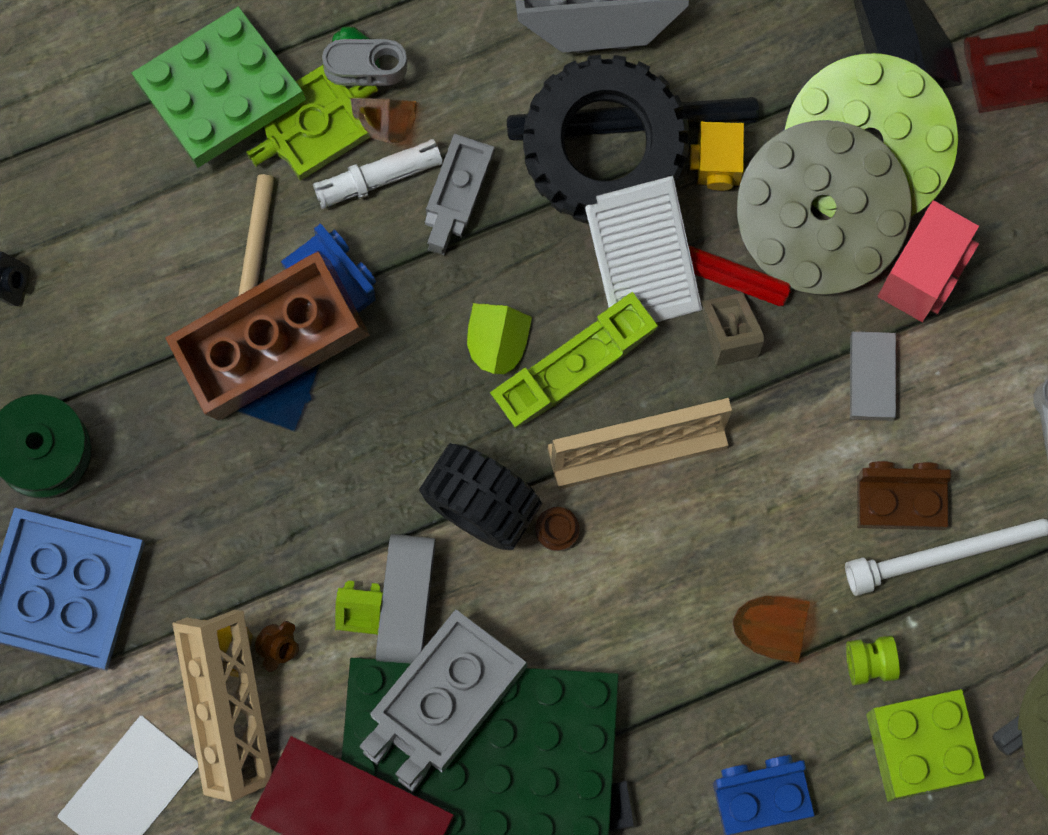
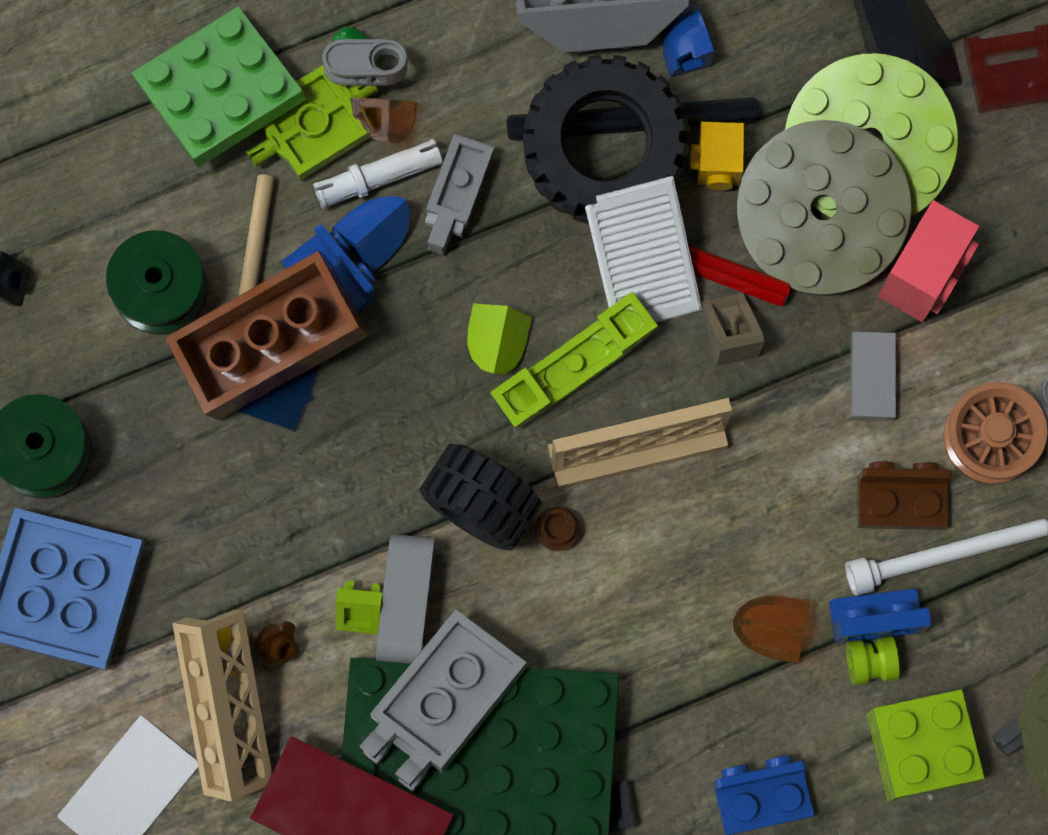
none -> dark green wheel [106,230,208,335]
none -> blue brick [332,196,410,273]
none -> blue brick [662,3,714,78]
none -> blue bracket [829,589,931,645]
none -> nougat wheel [943,382,1047,485]

